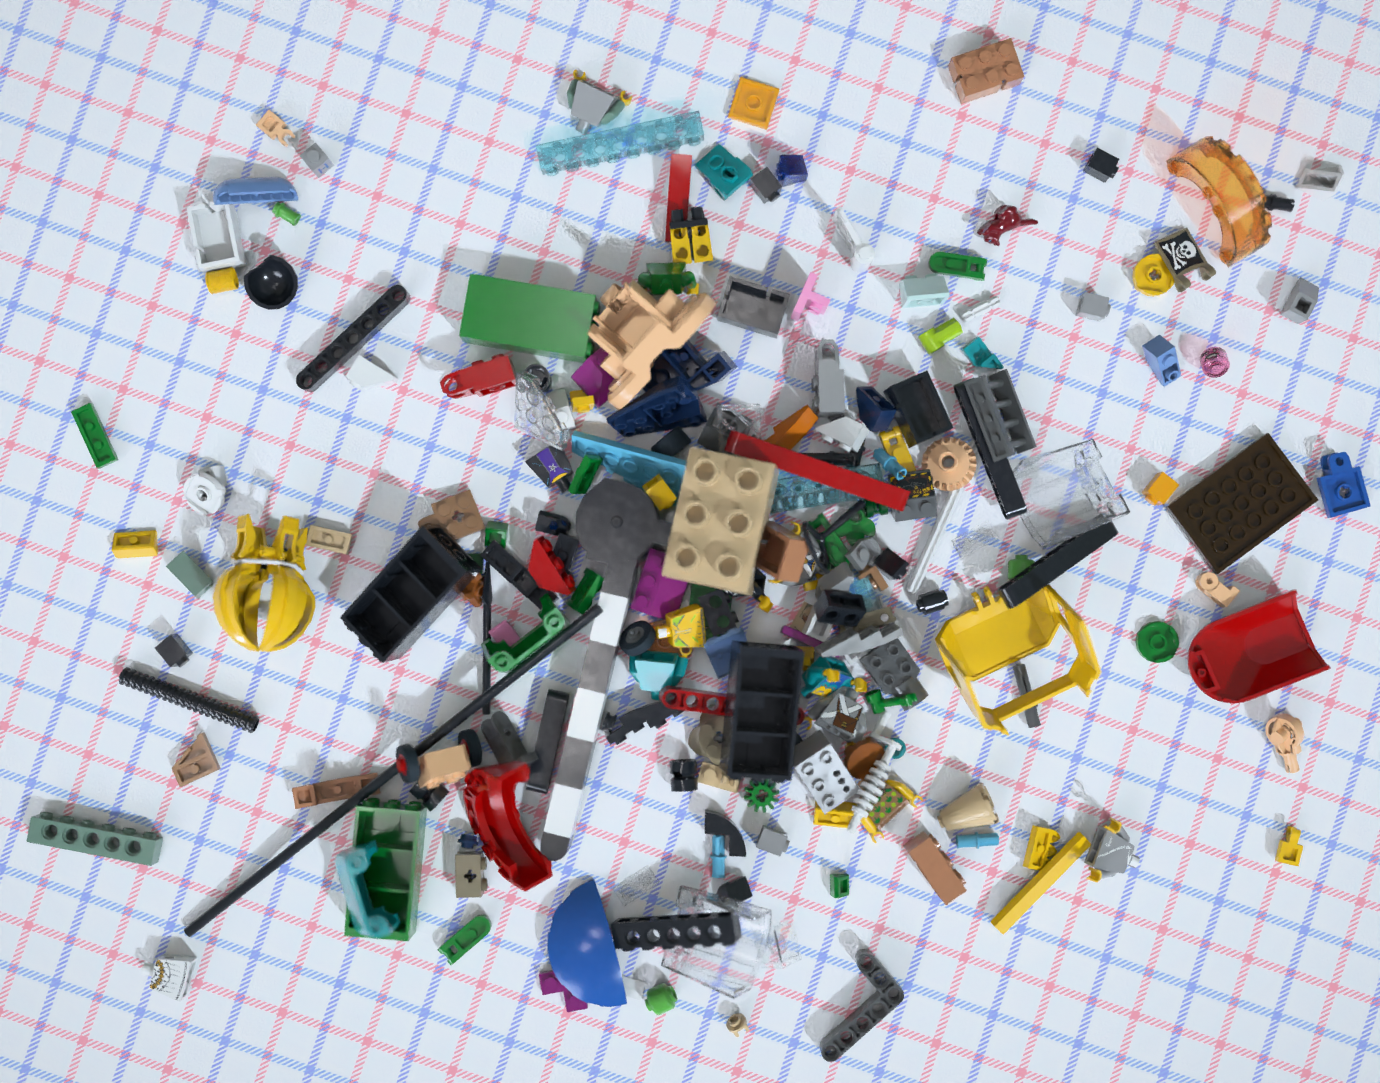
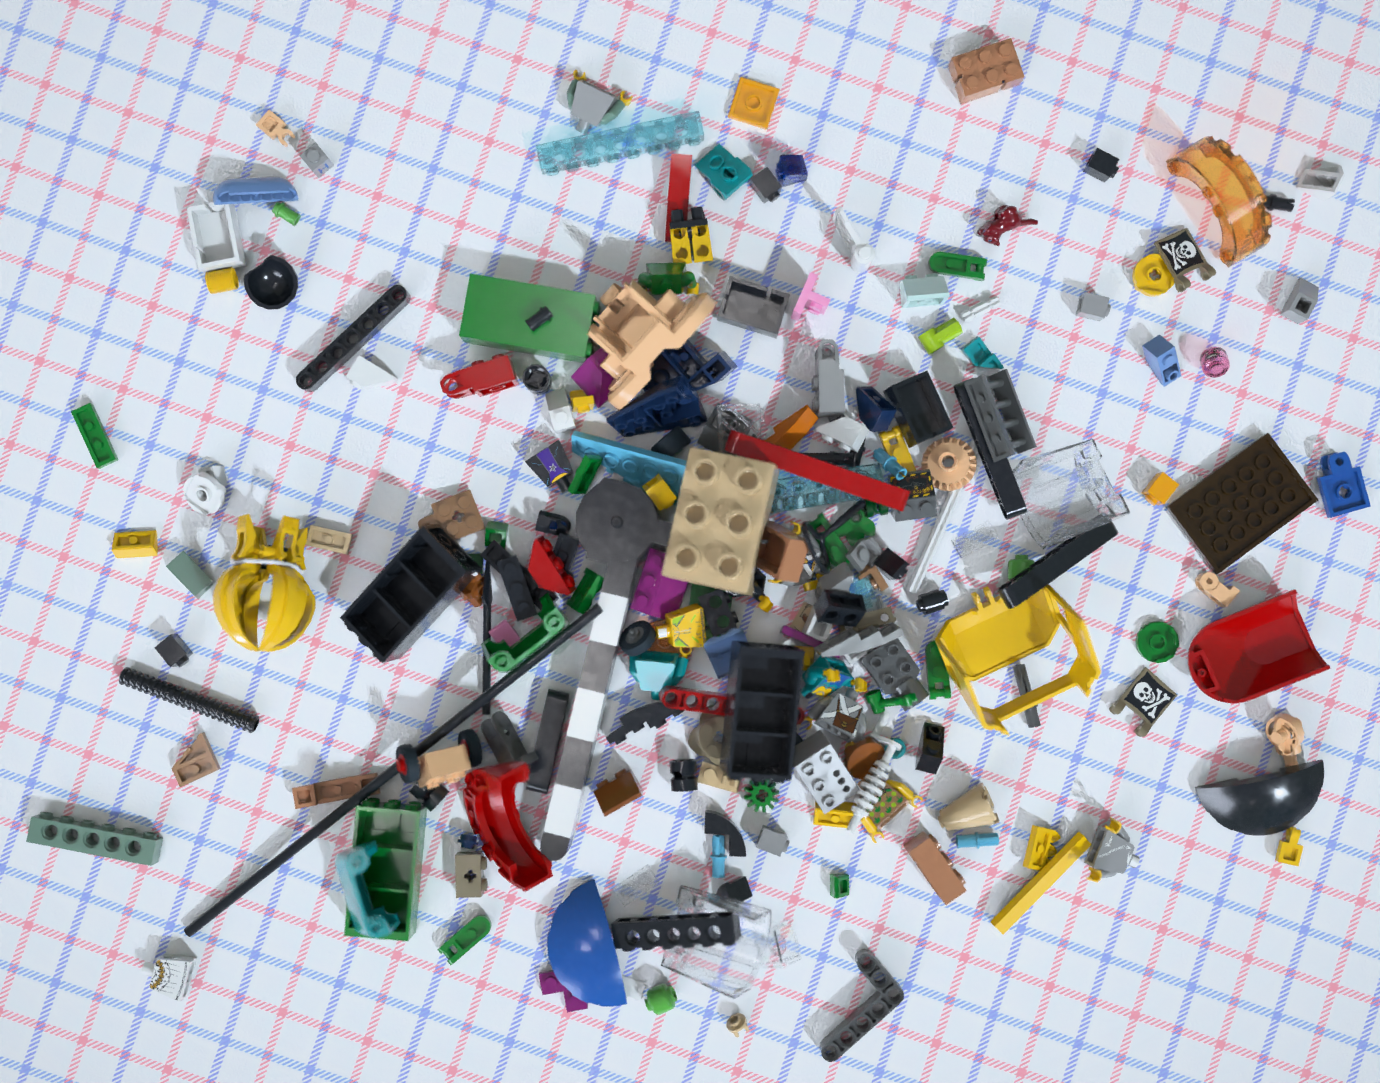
clear plate [514,369,568,451] -> none
black bush [601,712,618,733] -> none
none -> black plate [496,554,537,622]
none -> black pin [525,306,553,332]
none -> dark orange slope [594,768,644,817]
none -> black slope [915,722,945,775]
none -> green plate [925,640,951,700]
none -> flag [1109,667,1178,737]
none -> black brick [1195,759,1324,836]

